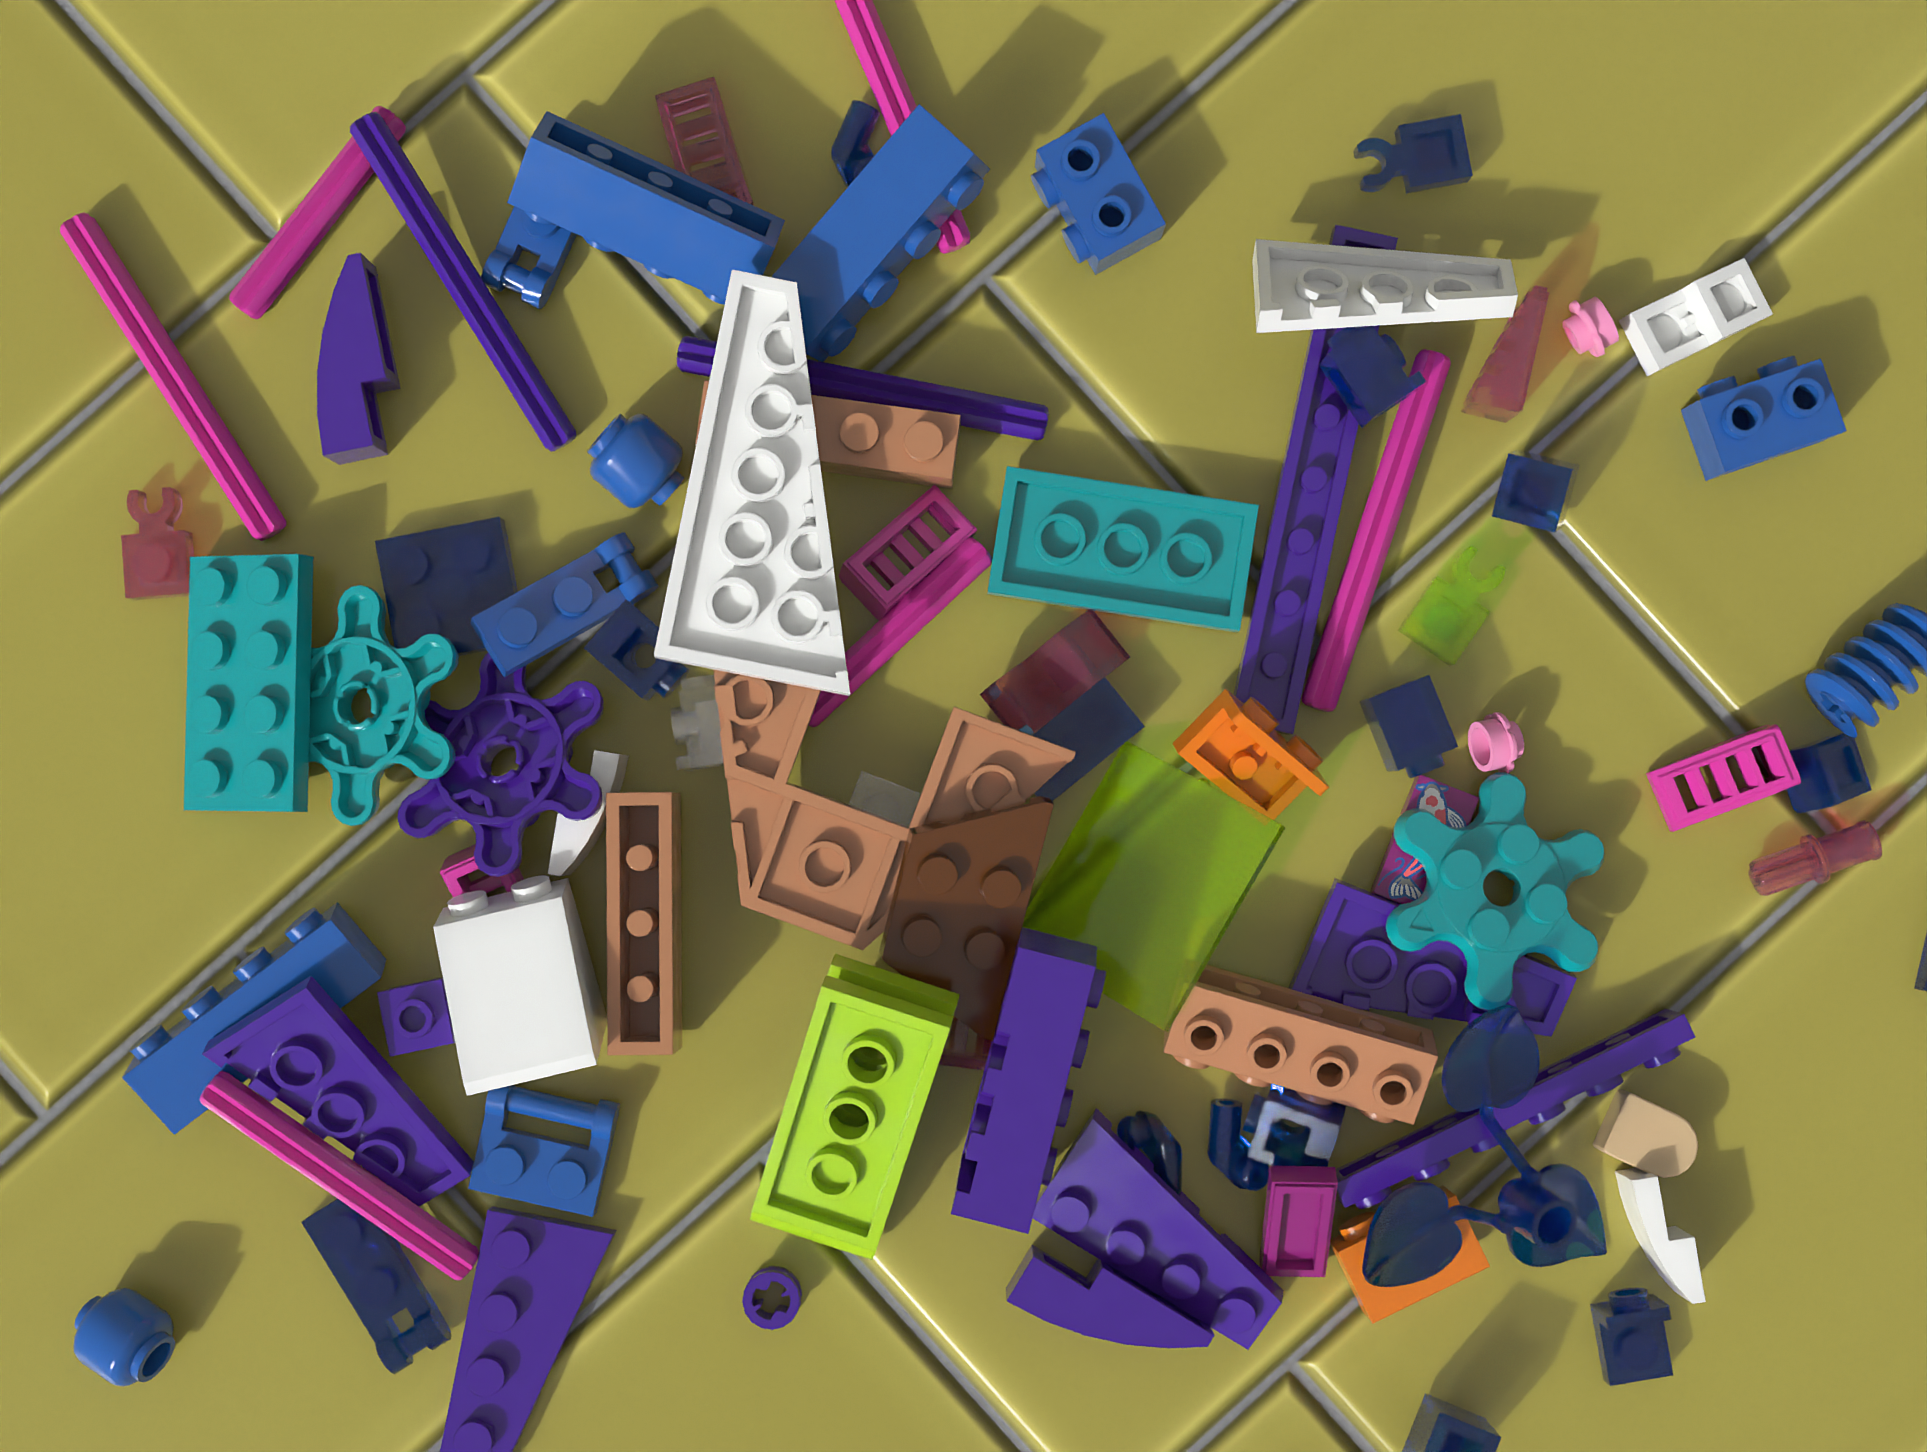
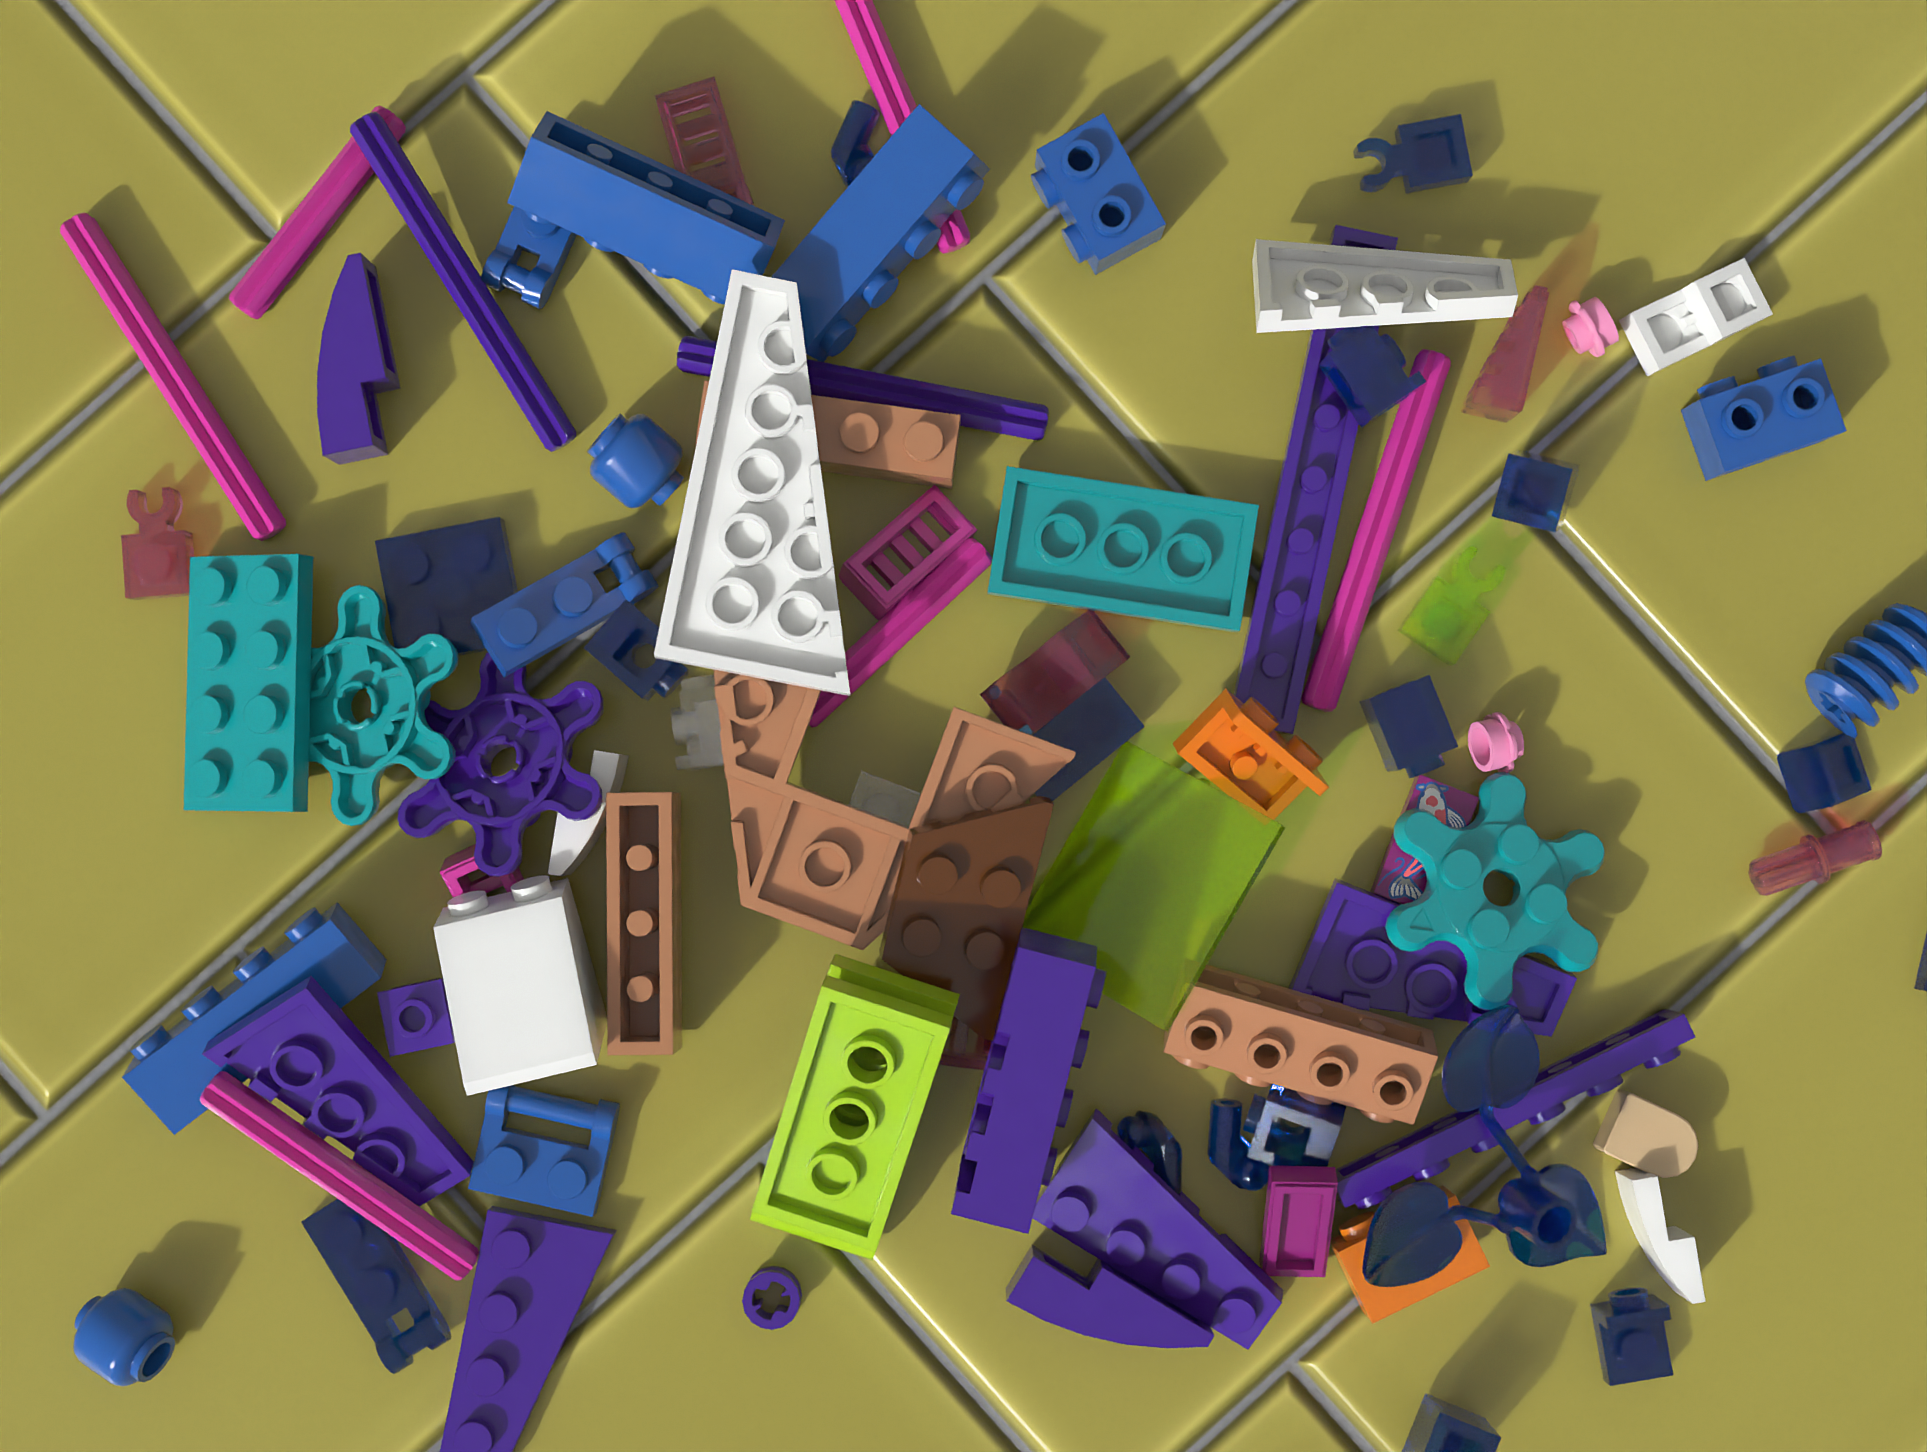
dark pink slope [1646,724,1801,832] -> none

